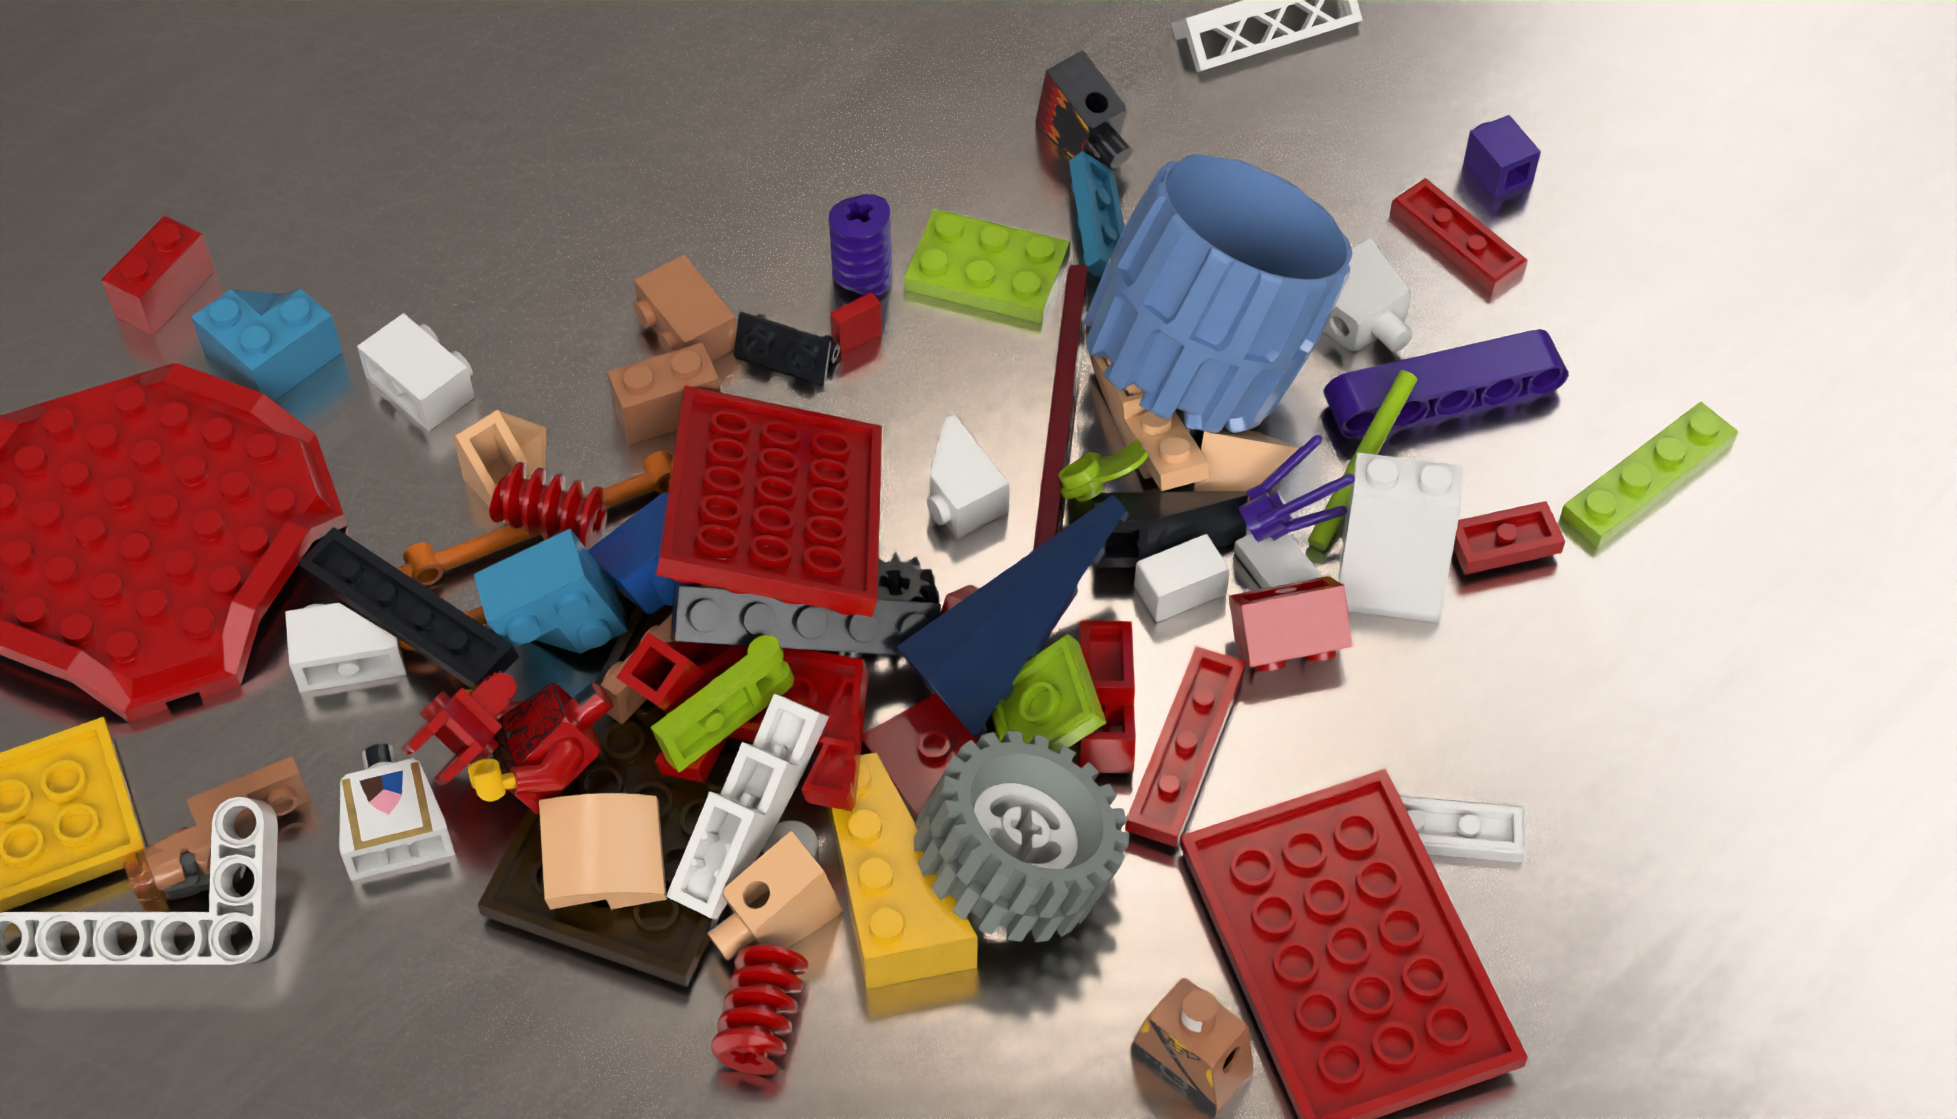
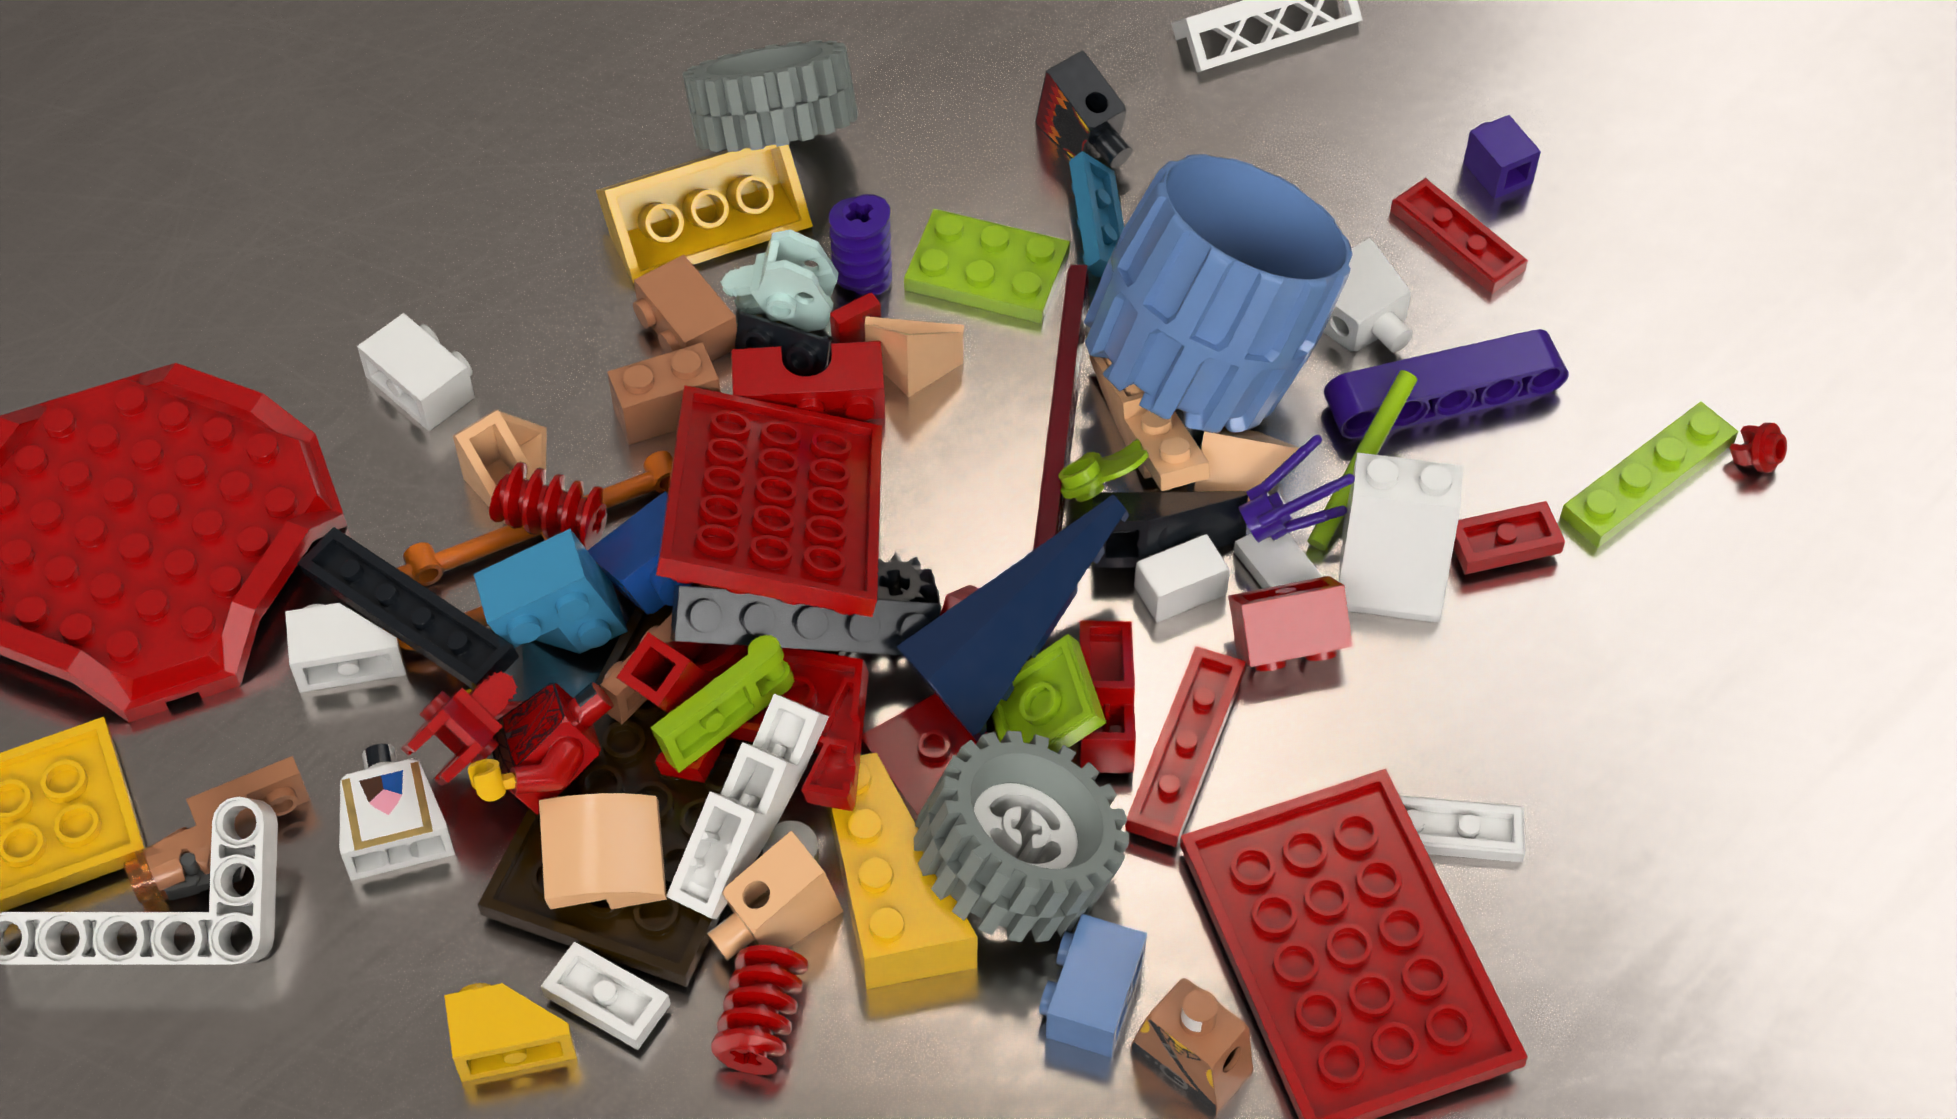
red brick [101,215,215,336] -> none
dark azure slope [191,288,343,401] -> none
white slope [927,414,1009,539] -> none
none -> yellow slope [444,983,577,1082]
none -> white plate [541,942,671,1050]
none -> yellow slope [596,145,813,284]
none -> light grey wheel [682,40,858,152]
none -> light aqua hinge [720,230,839,332]
none -> red arch [731,341,885,422]
none -> light nougat slope [865,316,964,398]
none -> medium blue brick [1039,914,1147,1058]
none -> red plate [1729,422,1787,473]

